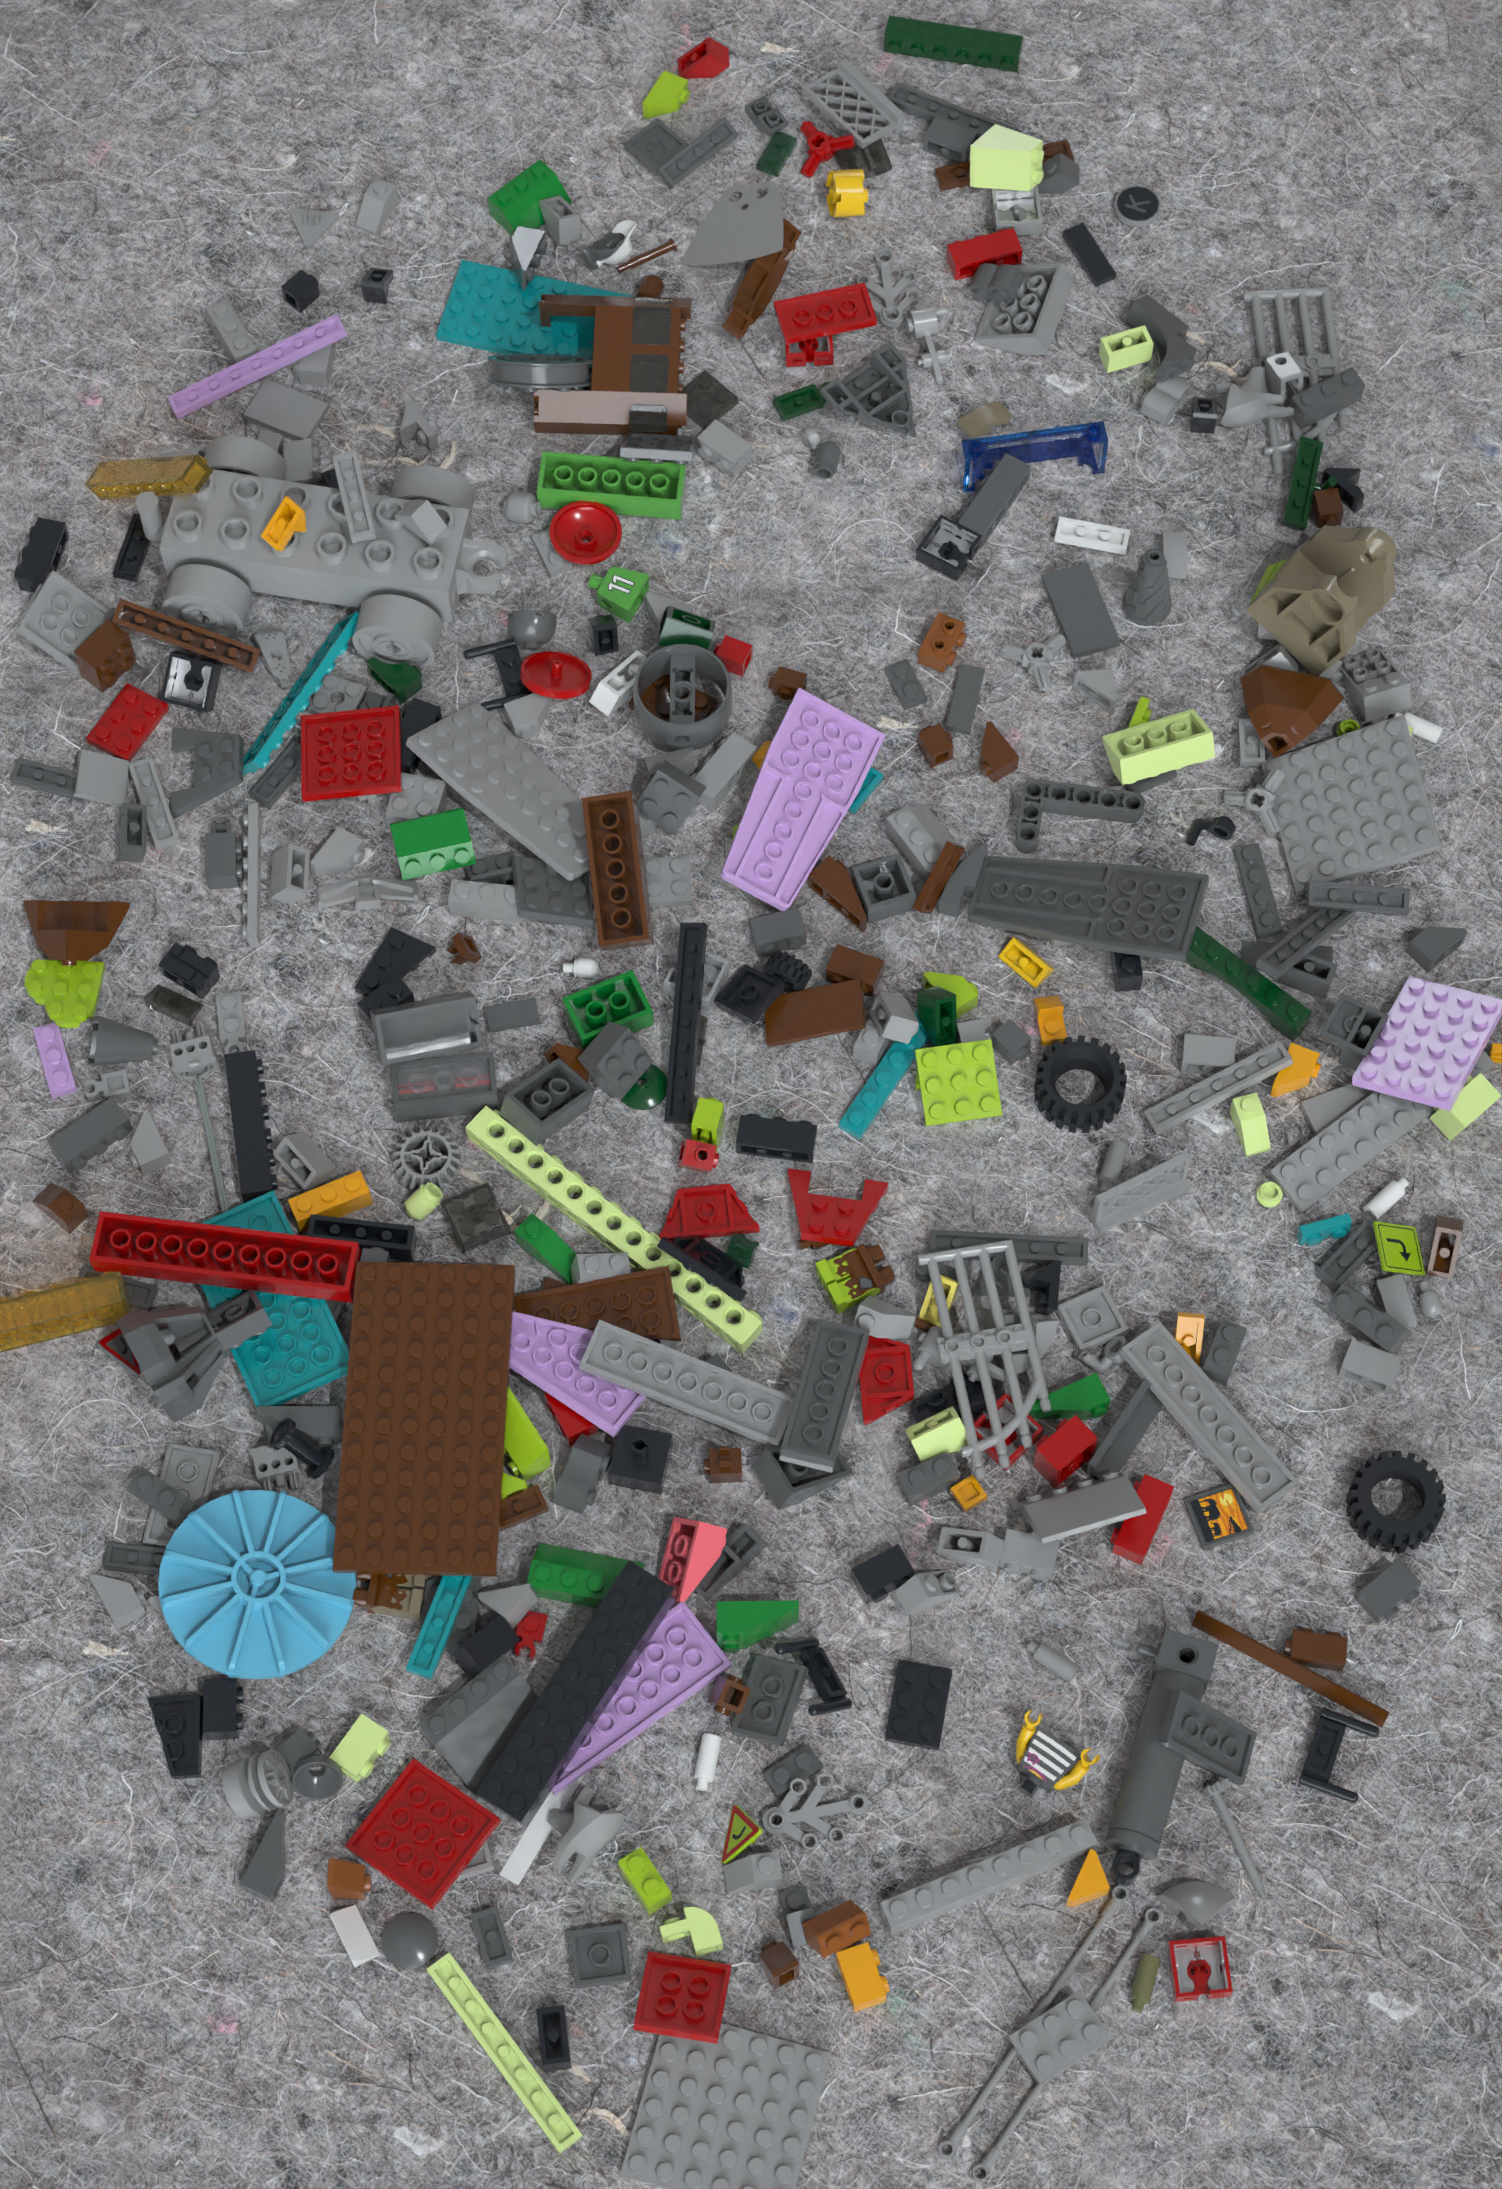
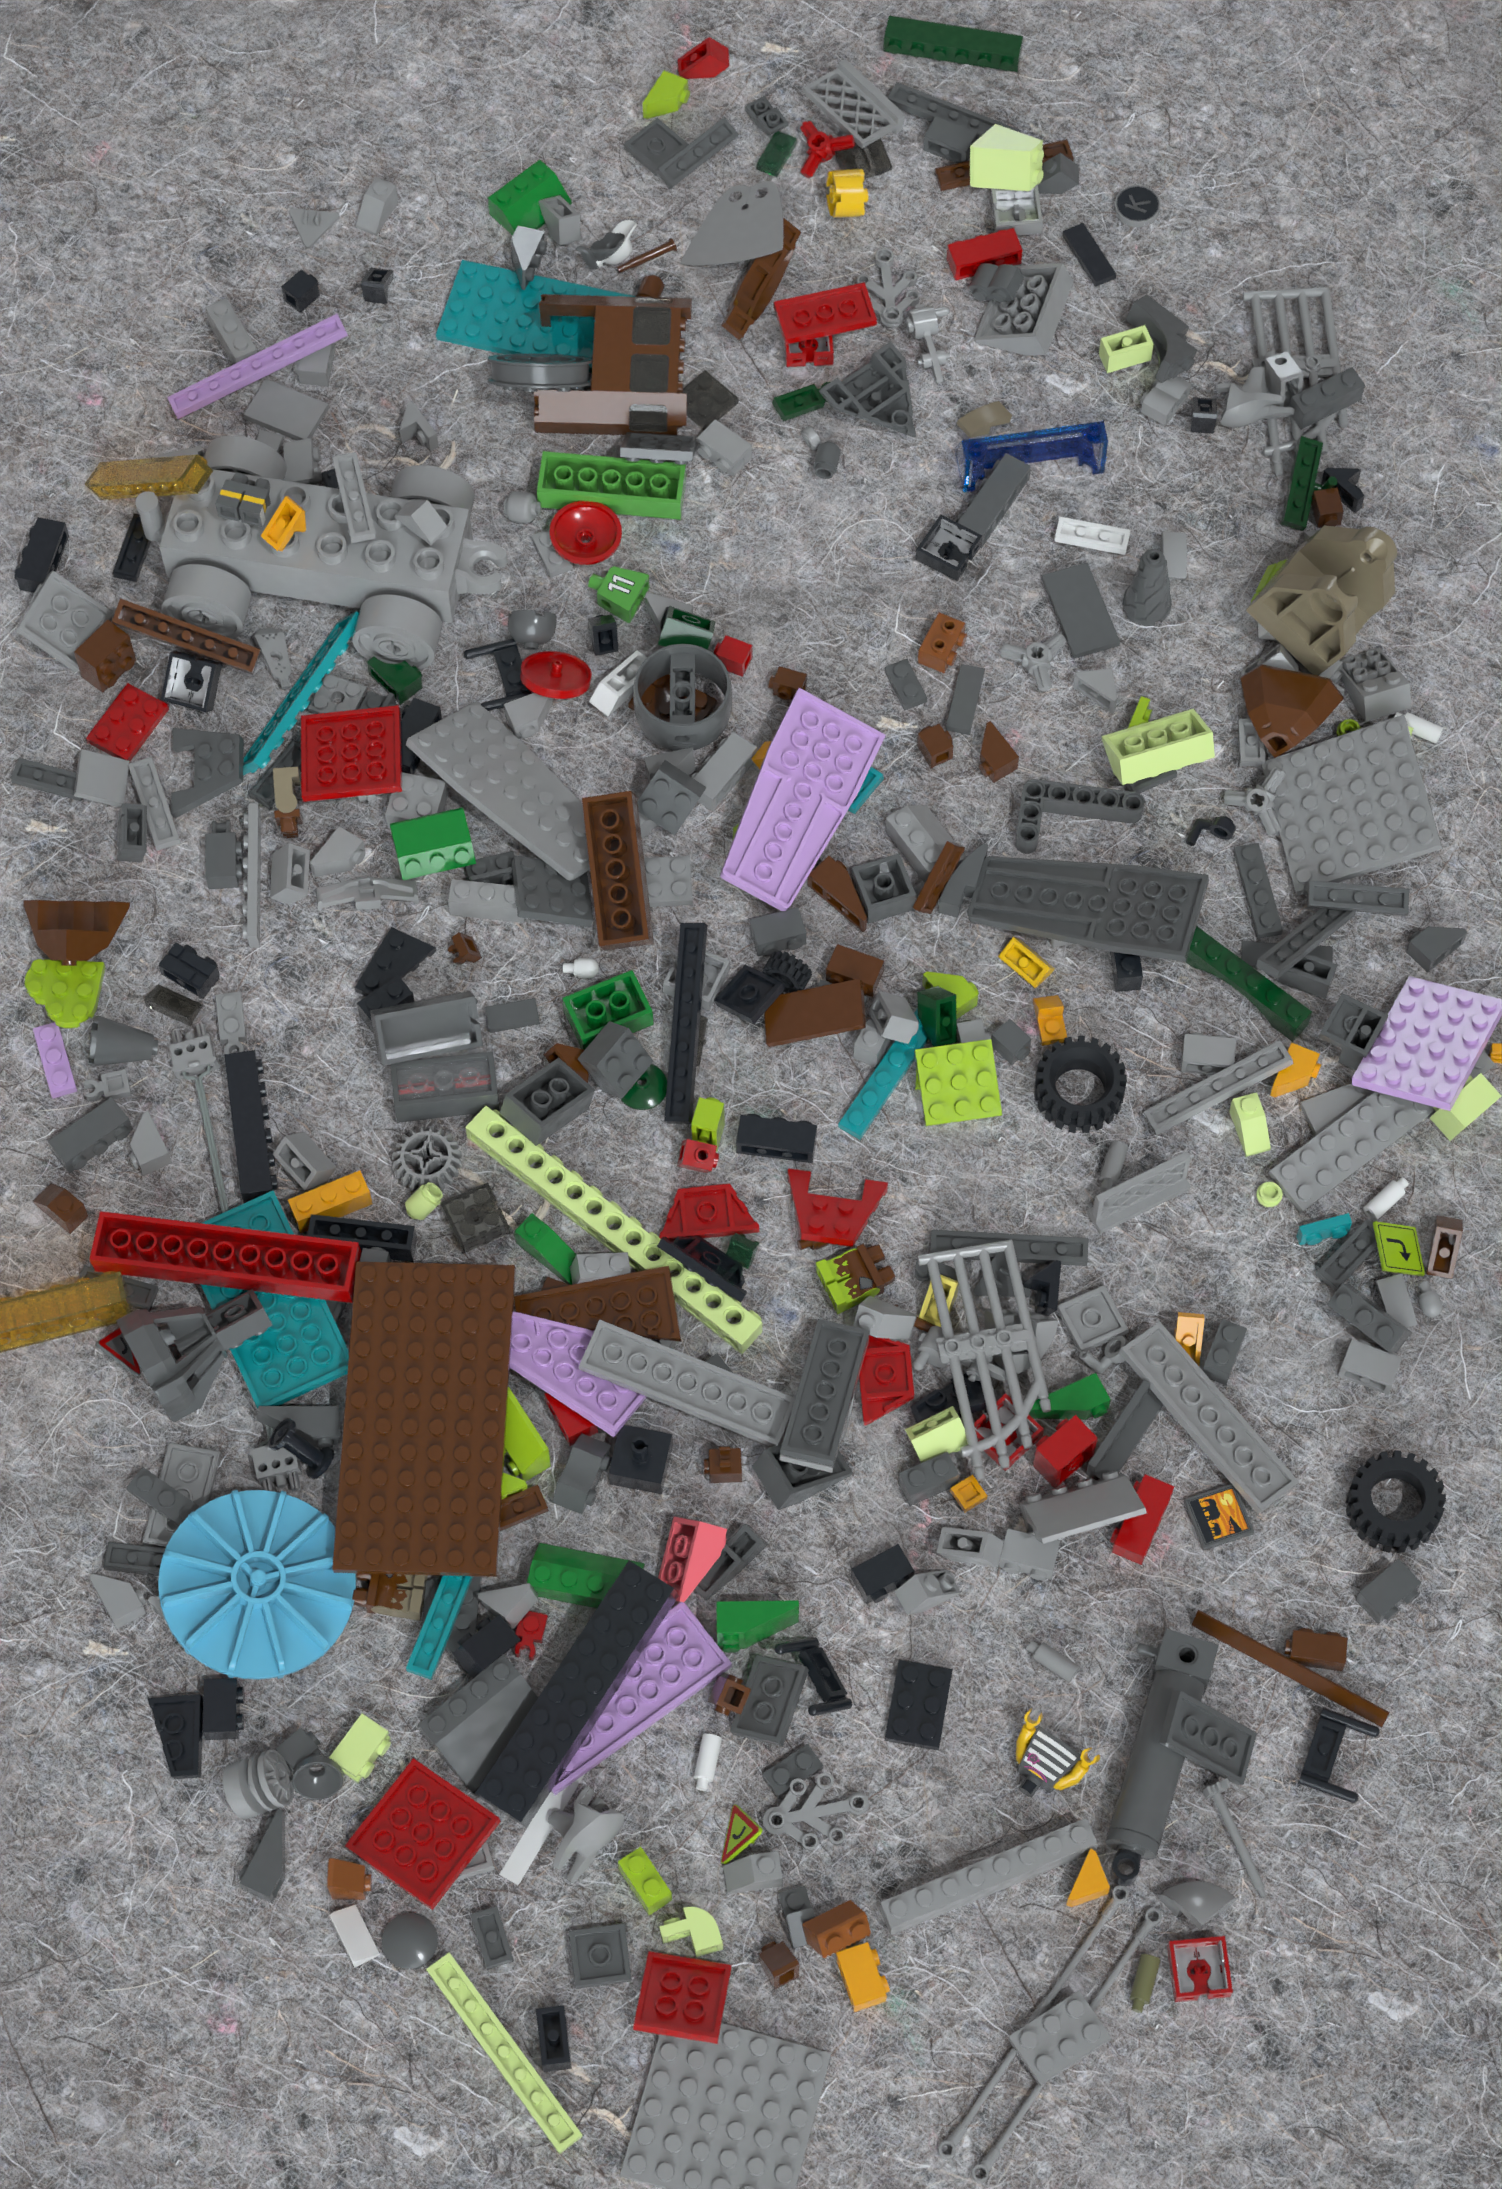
none -> dark grey hips [215,472,271,527]
none -> dark tan hips [273,767,303,838]

